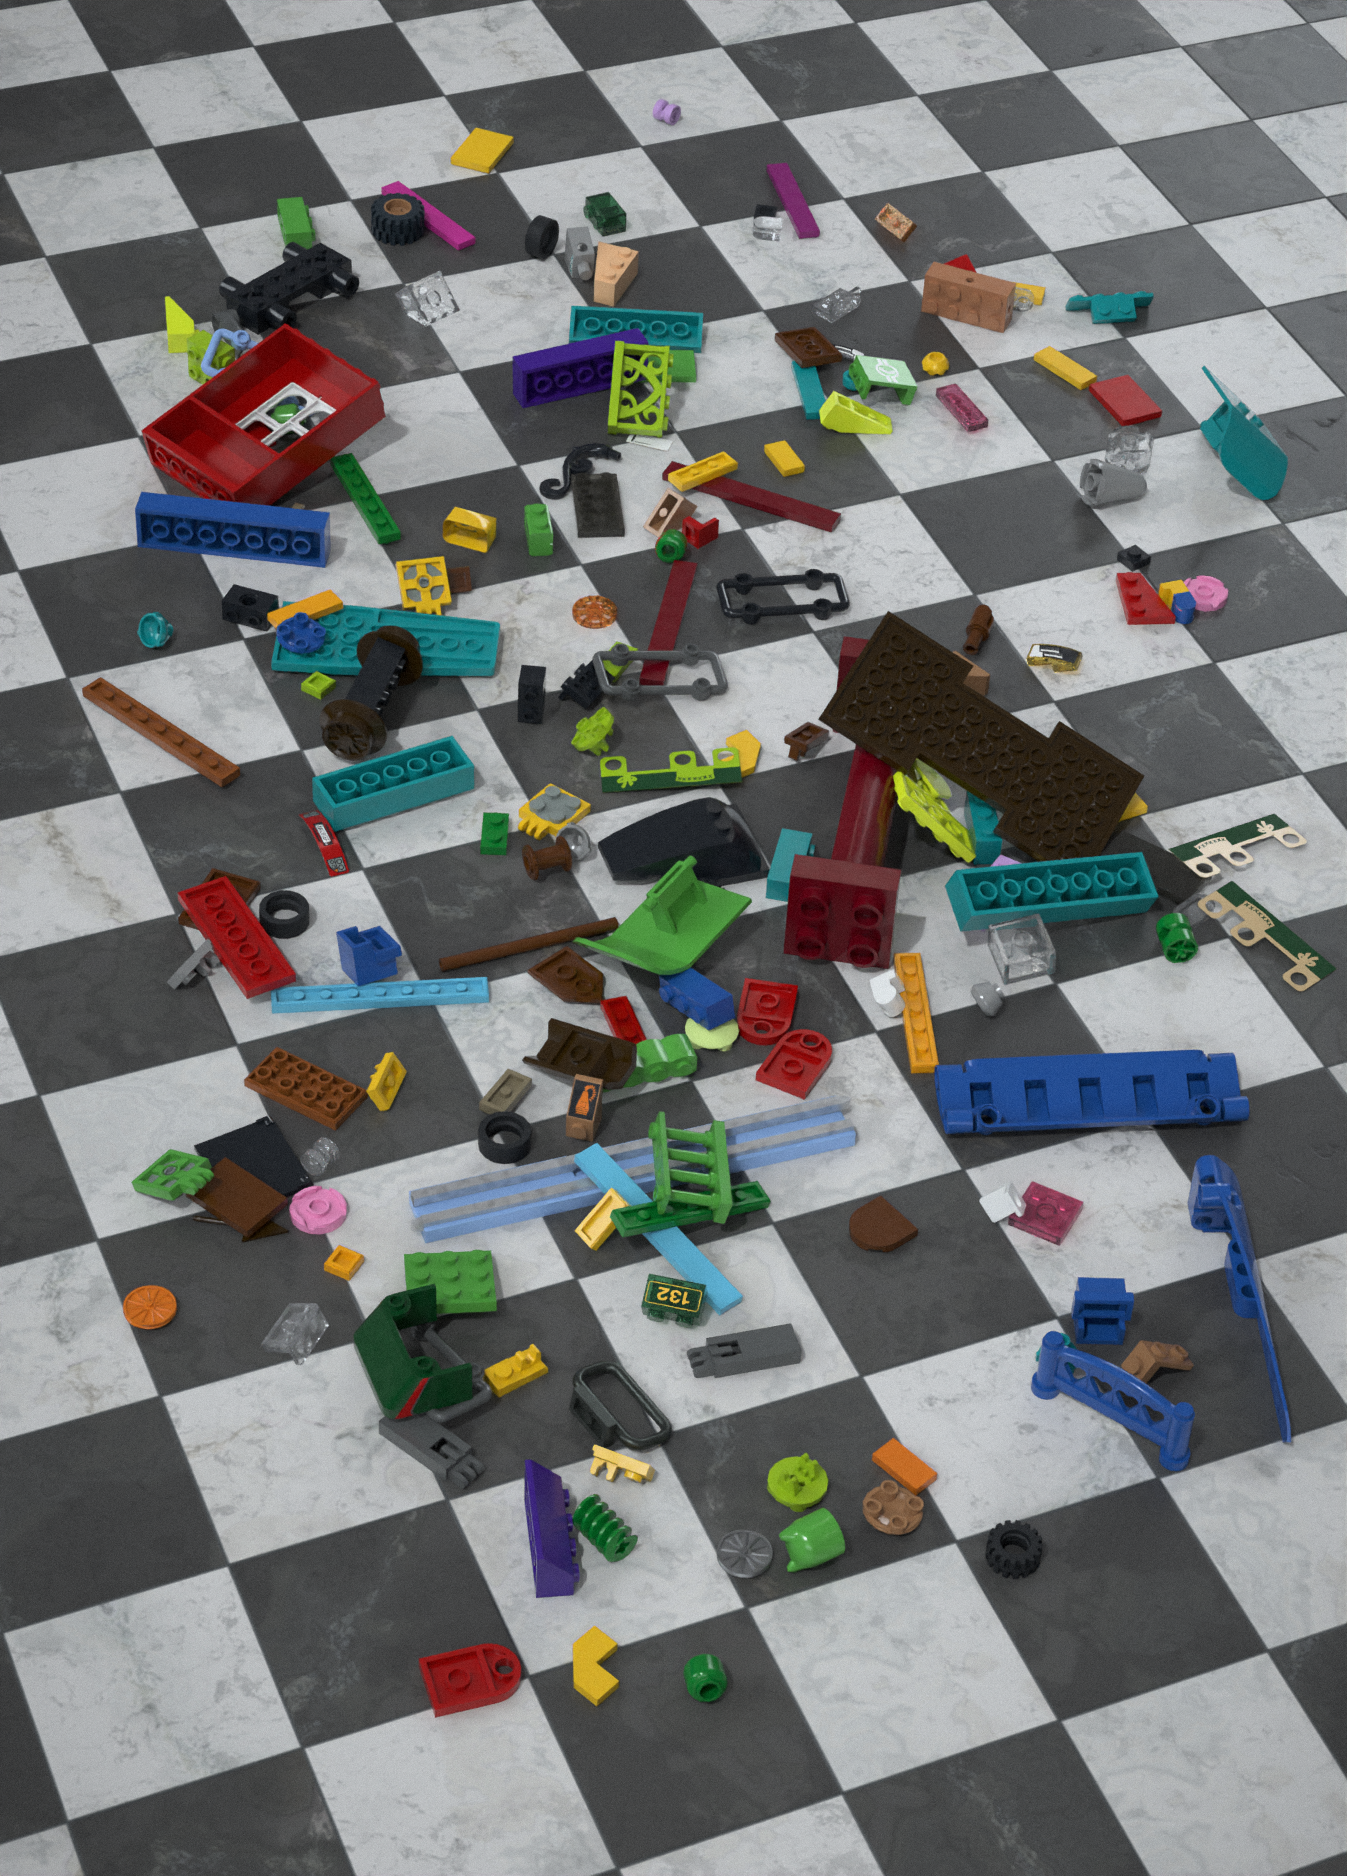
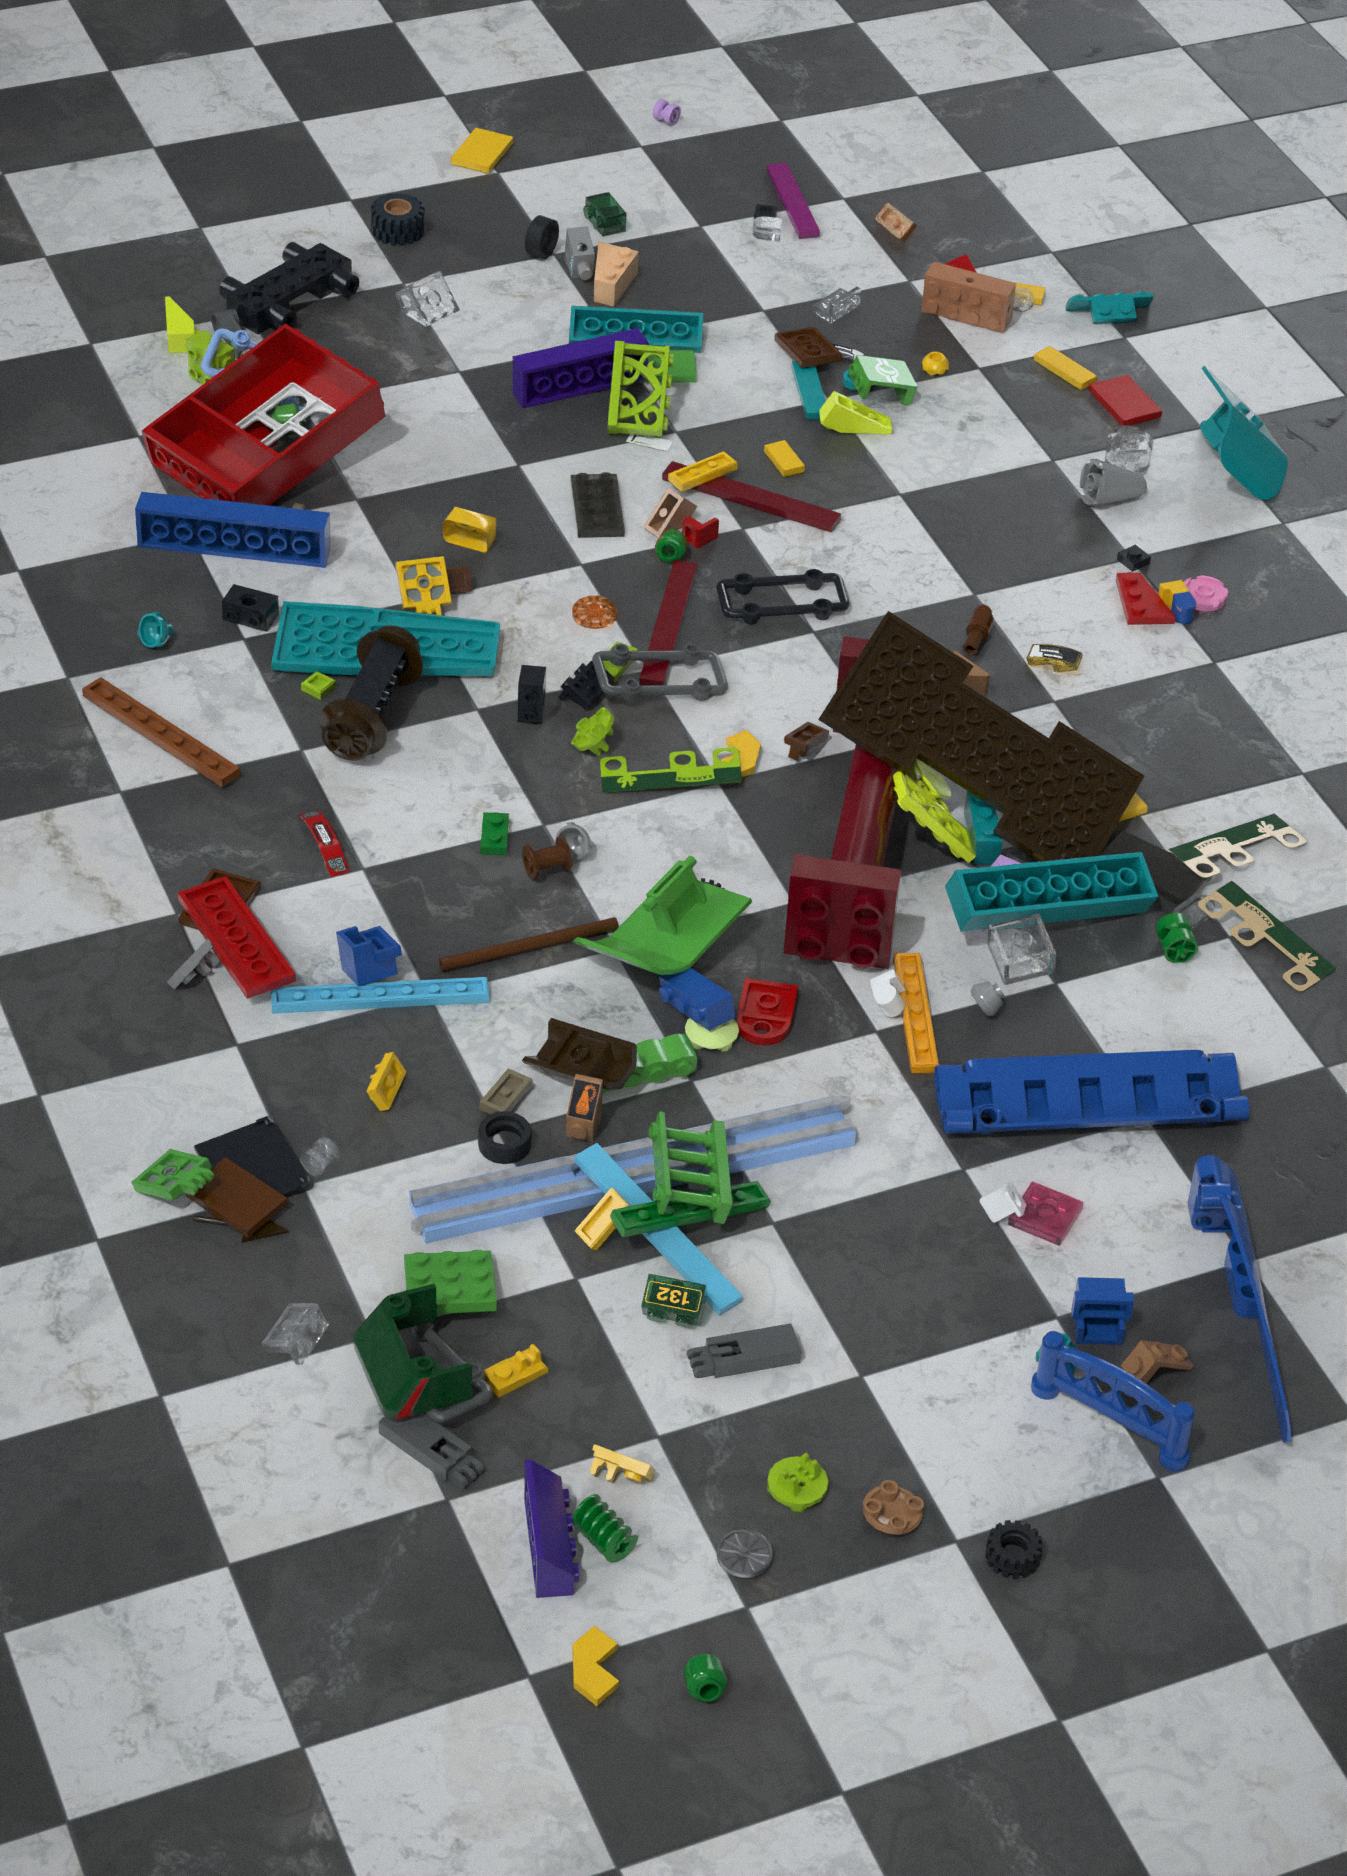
orange wheel [123,1285,177,1329] -> none
dark orange tile [244,1047,368,1131] -> none
black tyre [259,890,310,939] -> none
light orange tile [267,589,343,629] -> none
blue dish [276,612,326,654] -> none
bright green brick [277,197,316,249] -> none
bright pink tile [289,1186,347,1234] -> none
teal brick [312,735,474,832] -> none
light orange tile [324,1245,364,1281] -> none
green plate [330,453,401,545] -> none
dark pink tile [381,181,475,251] -> none
red tile [419,1643,521,1718] -> none
piece [518,783,591,841] -> none
bright green brick [524,503,553,556] -> none
reddish brown tile [527,946,603,1003] -> none
black plant [539,443,621,499] -> none
pearl dark grey bar [569,1361,672,1451] -> none
black wedge [598,797,770,886] -> none
red tile [600,996,647,1044] -> none
red tile [755,1029,832,1100] -> none
teal brick [766,828,816,902] -> none
bright green piece [779,1508,845,1572] -> none
reddish brown tile [849,1195,918,1252] -> none
orange tile [872,1438,937,1496] -> none
clear pink plate [936,383,989,432] -> none

